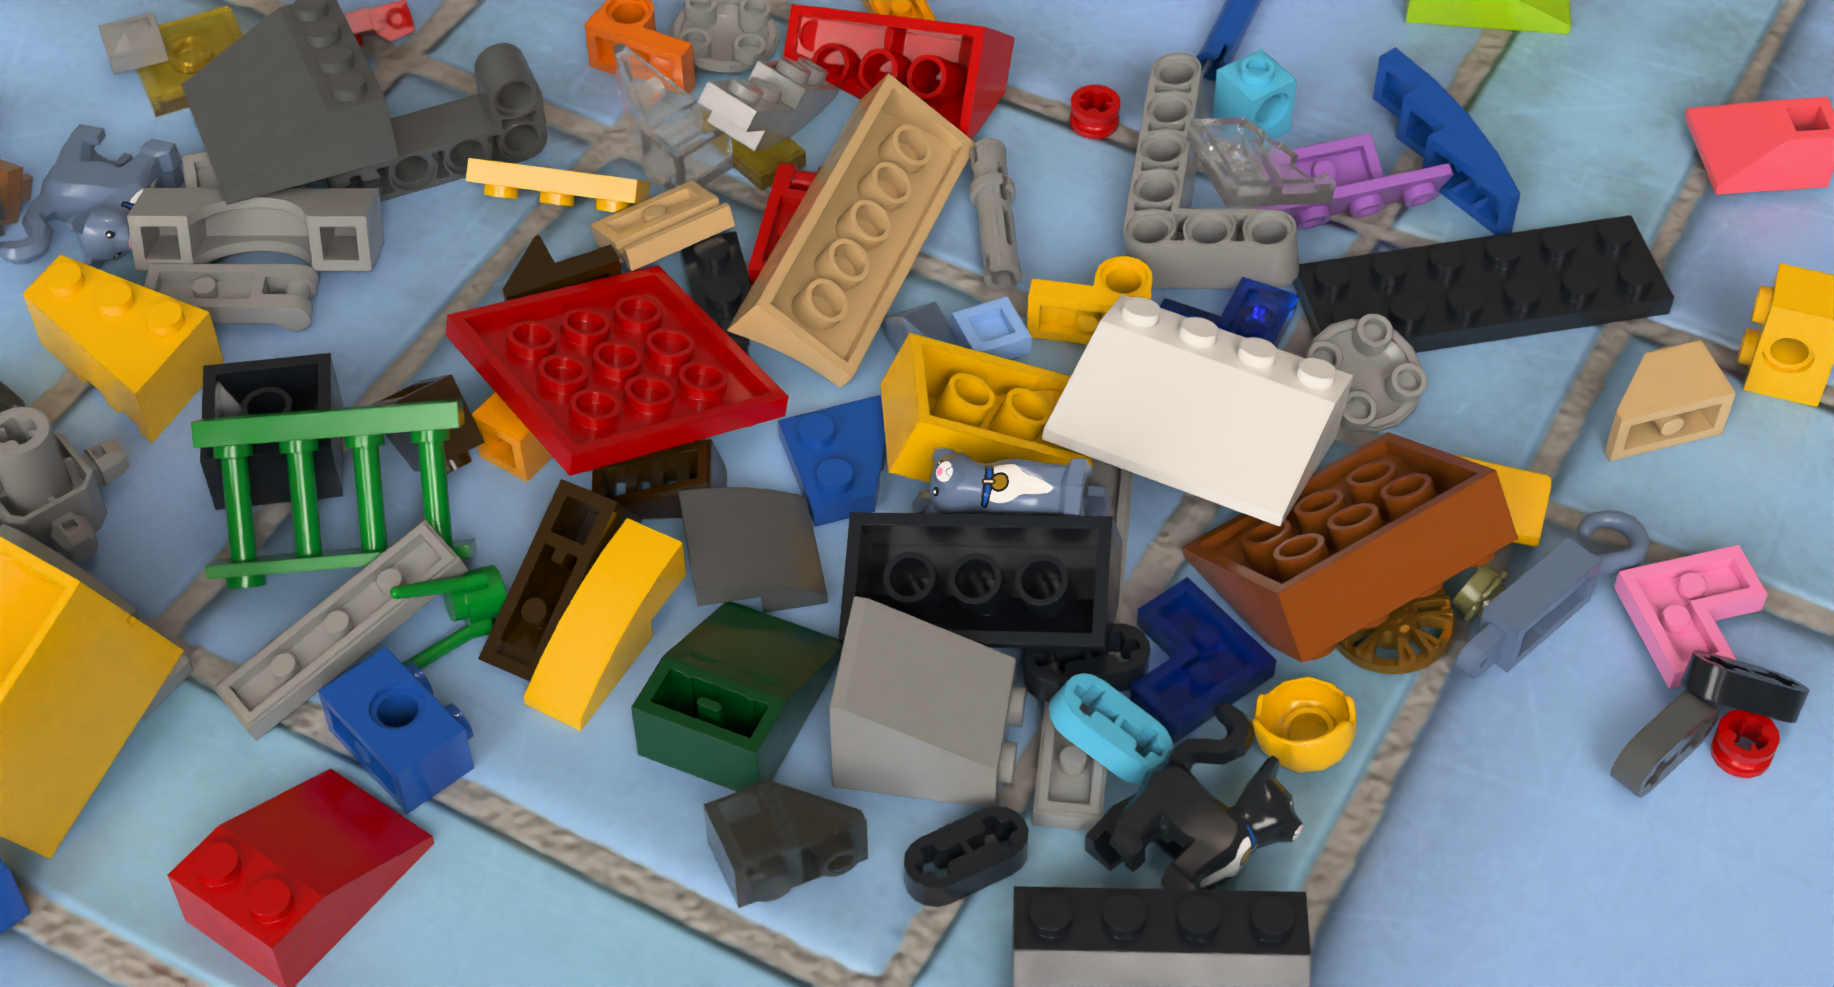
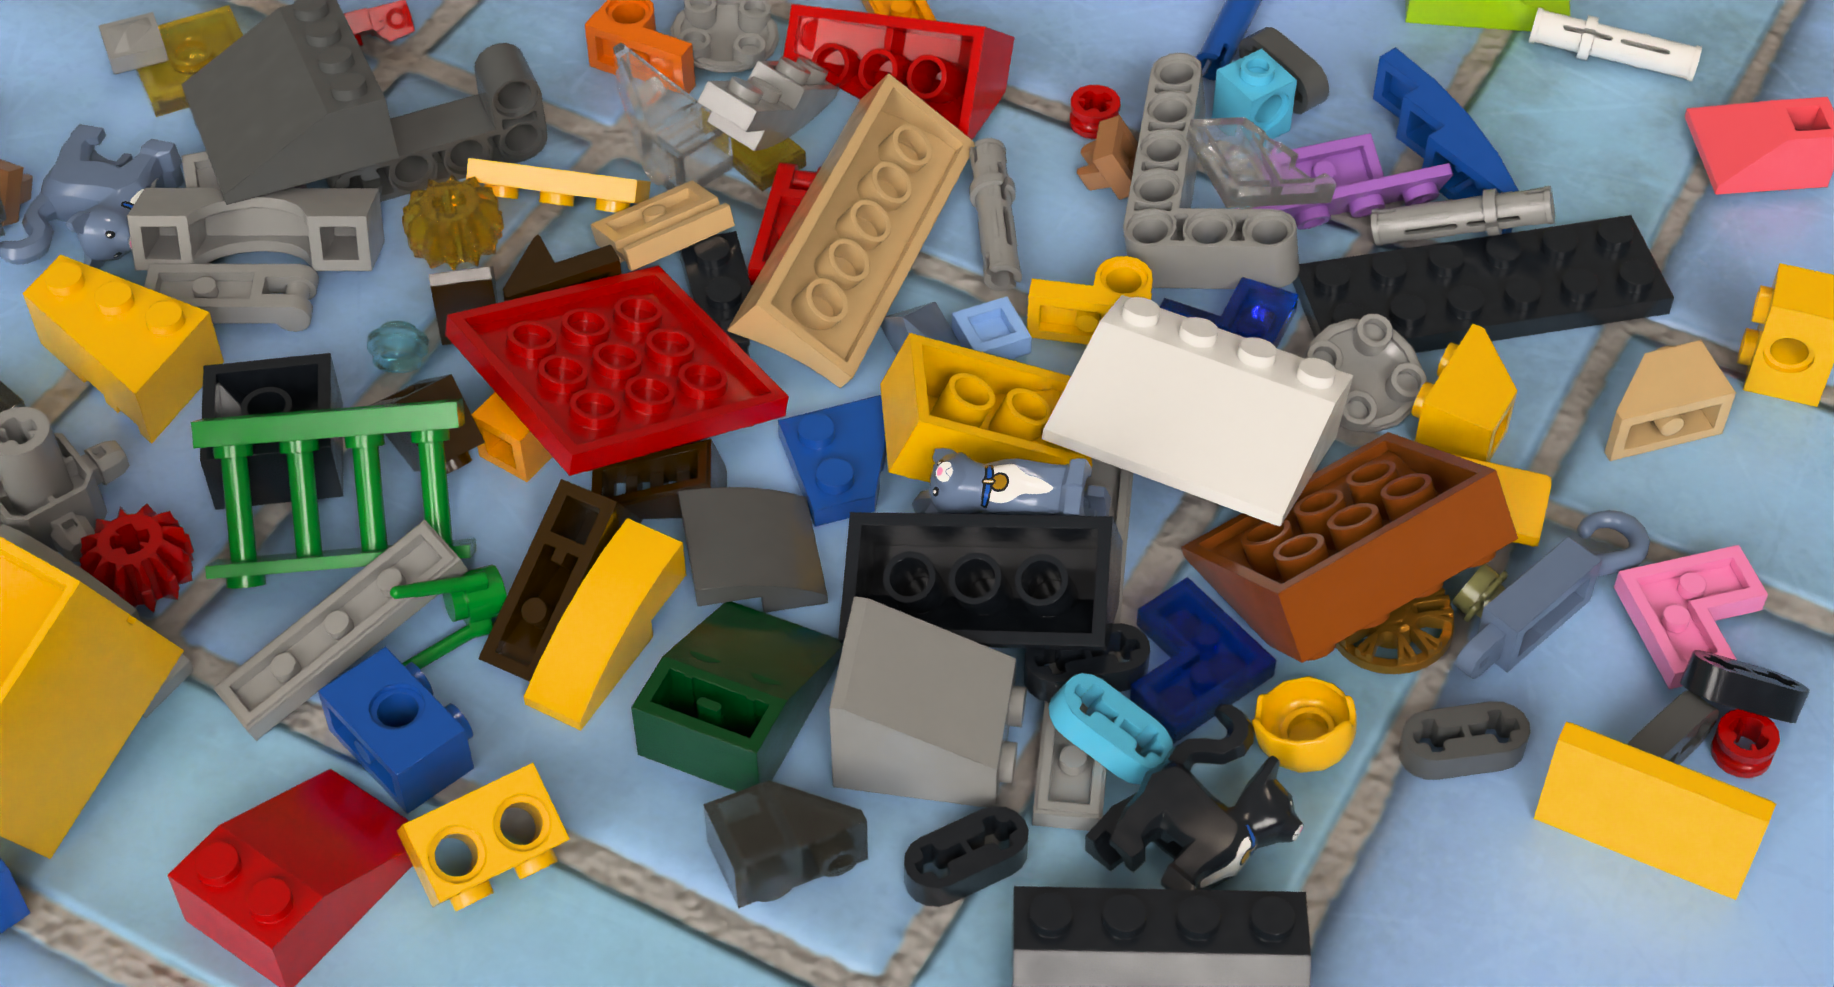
none -> red gear [79,504,194,613]
none -> clear light blue plate [367,321,429,373]
none -> yellow brick [397,763,570,912]
none -> clear yellow gear [402,174,504,271]
none -> dark brown slope [429,266,498,345]
none -> medium nougat tile [1077,115,1138,200]
none -> dark grey beam [1239,27,1329,114]
none -> light grey pin [1371,186,1555,246]
none -> dark grey beam [1398,701,1530,780]
none -> yellow slope [1412,324,1518,462]
none -> white pin [1529,7,1702,82]
none -> yellow tile [1533,722,1776,900]

